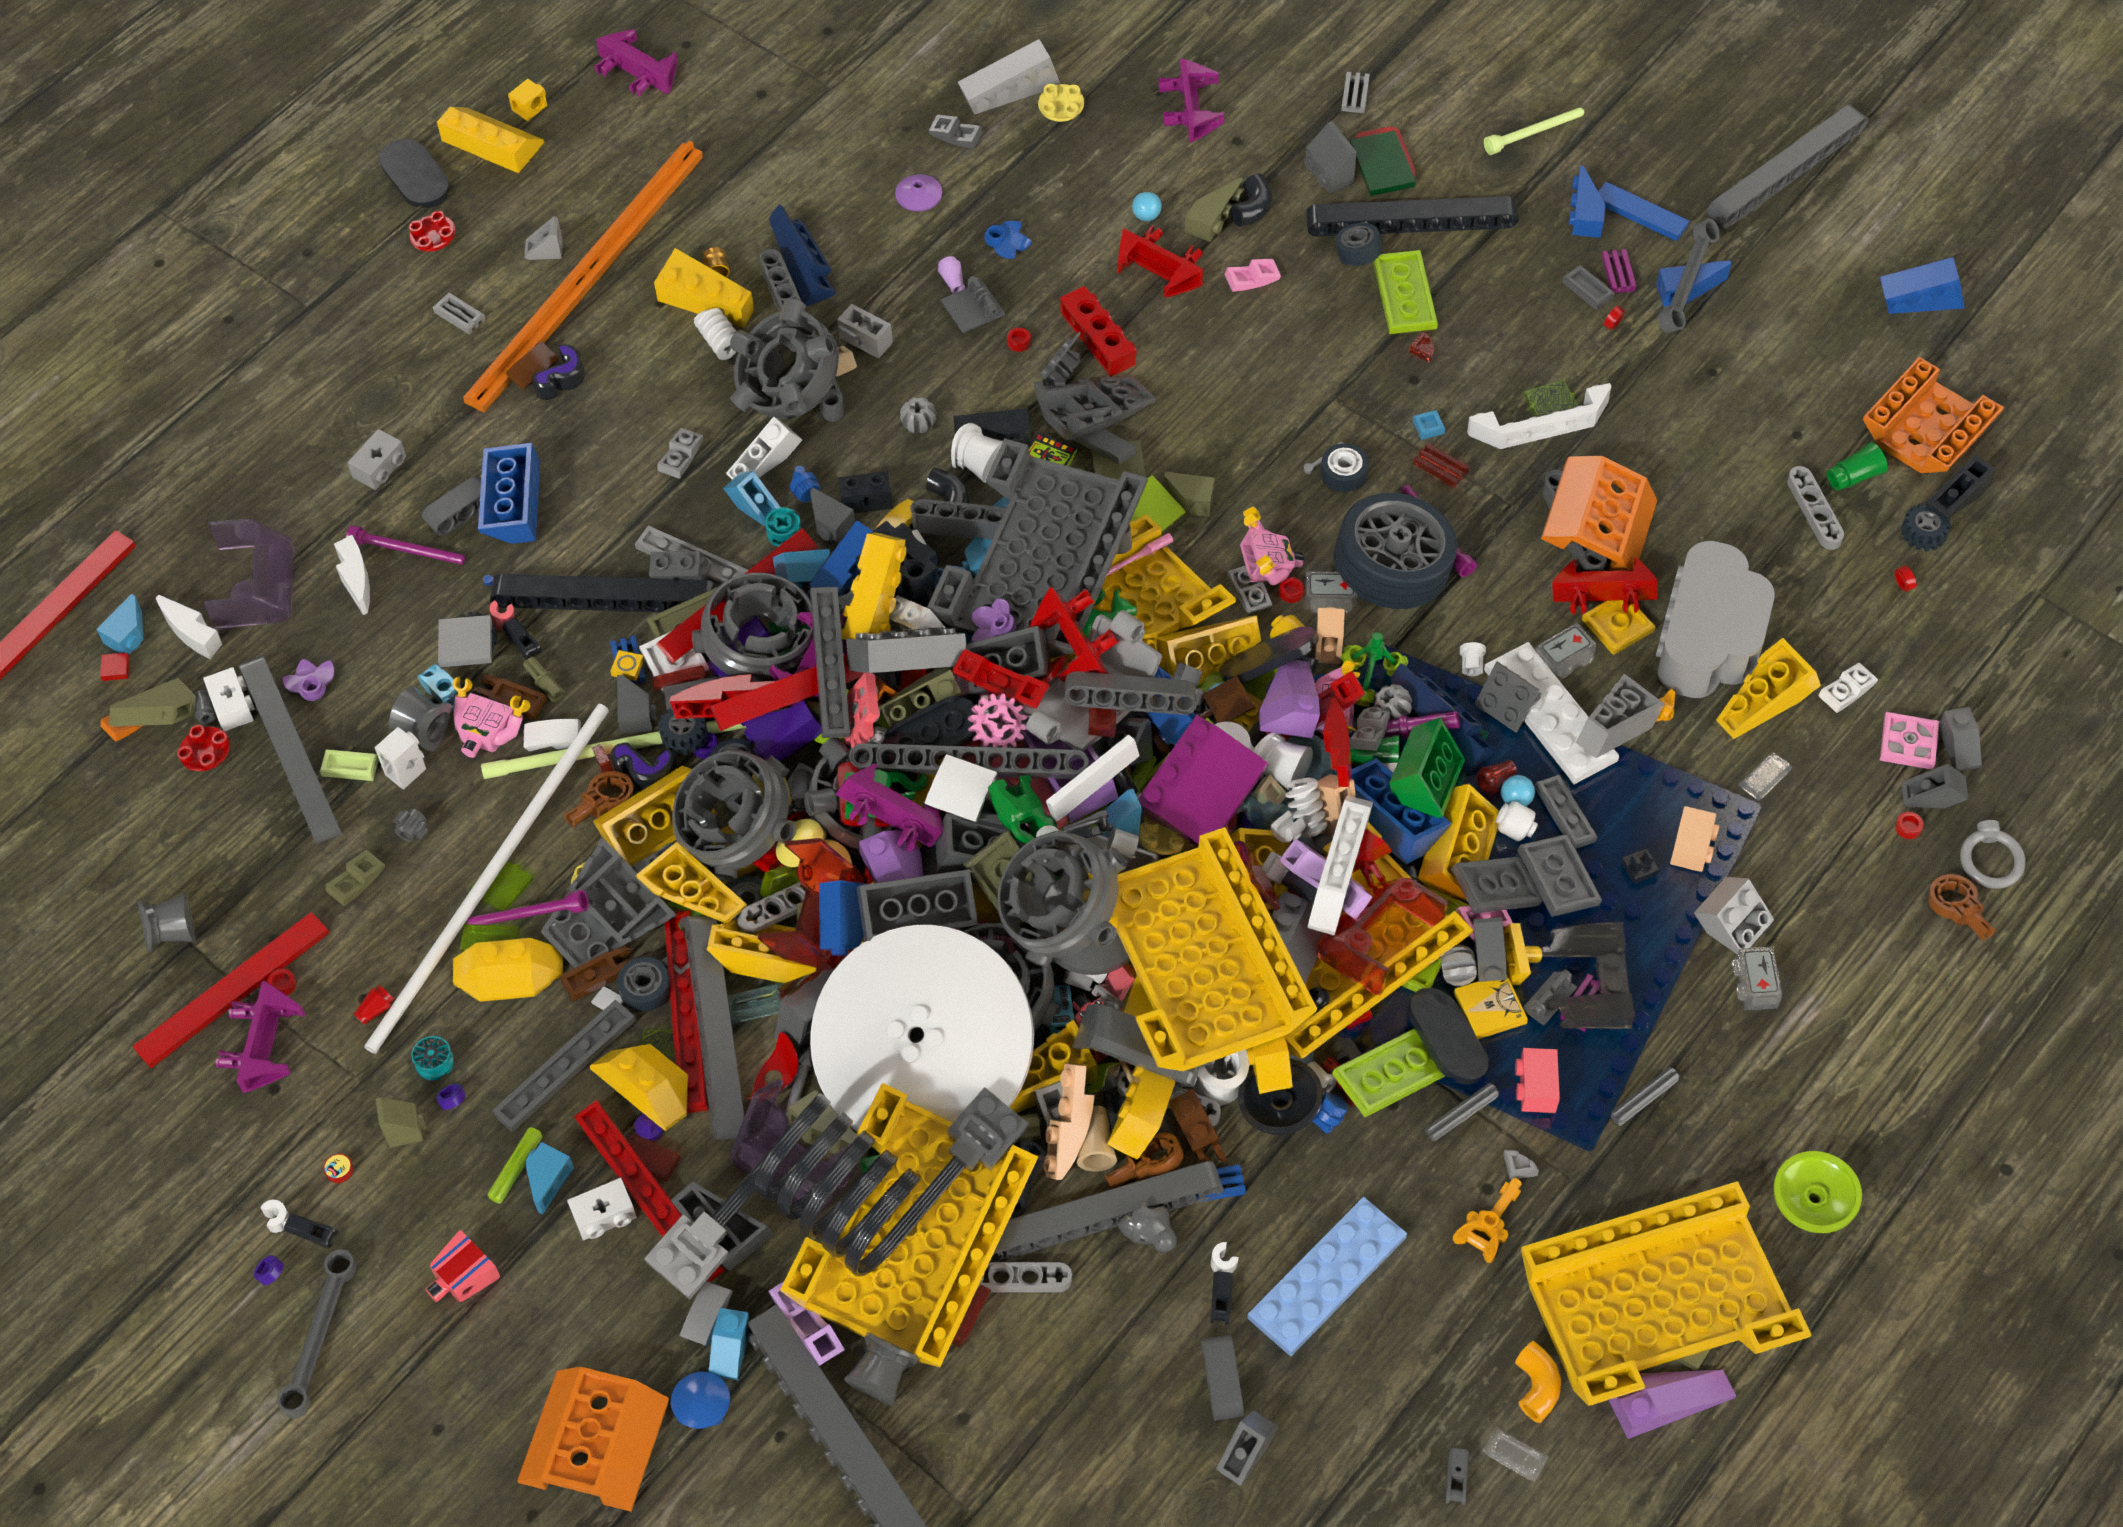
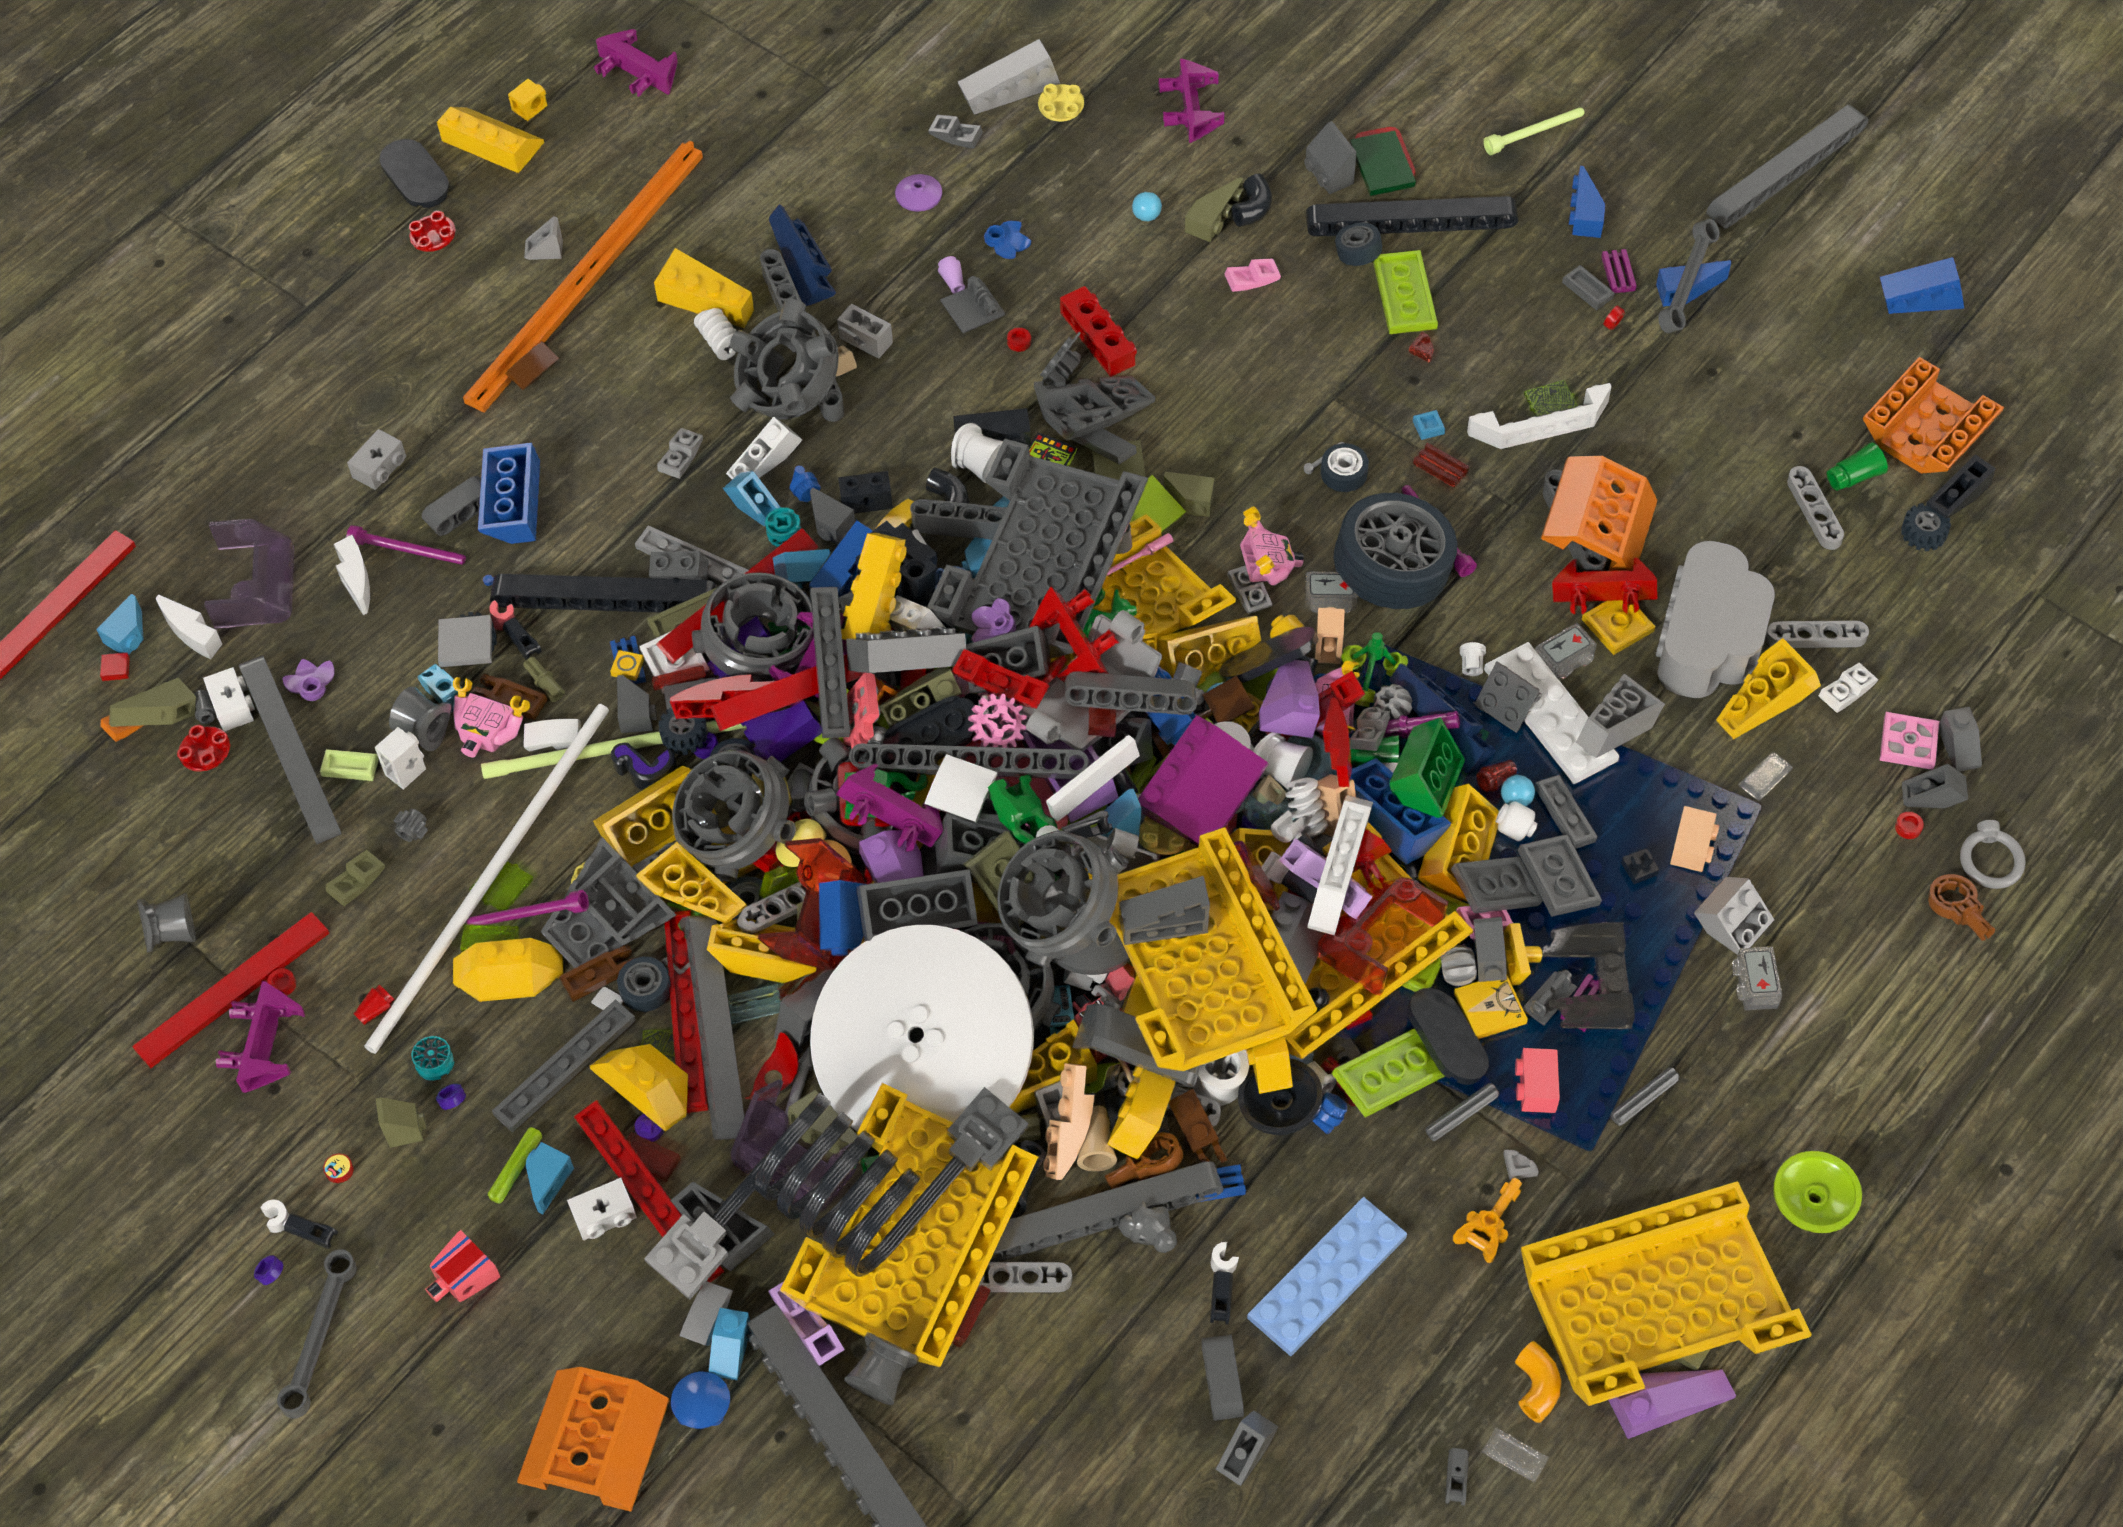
light grey tile [433,293,486,335] -> none
black animal [532,344,585,400] -> none
dark orange pin [564,771,634,828] -> none
clear red tile [591,744,613,773] -> none
pearl gold wheel [703,247,730,278] -> none
light grey piece [900,397,937,434] -> none
red hose [1117,225,1203,298] -> none
red tile [1279,577,1305,603] -> none
light grey tile [1341,72,1370,113] -> none
blue tile [1598,182,1689,241] -> none
light orange piece [1656,689,1675,722] -> none
red tile [1894,565,1917,592] -> none
none -> dark grey wedge [1119,876,1210,945]
none -> light grey beam [1765,621,1869,648]

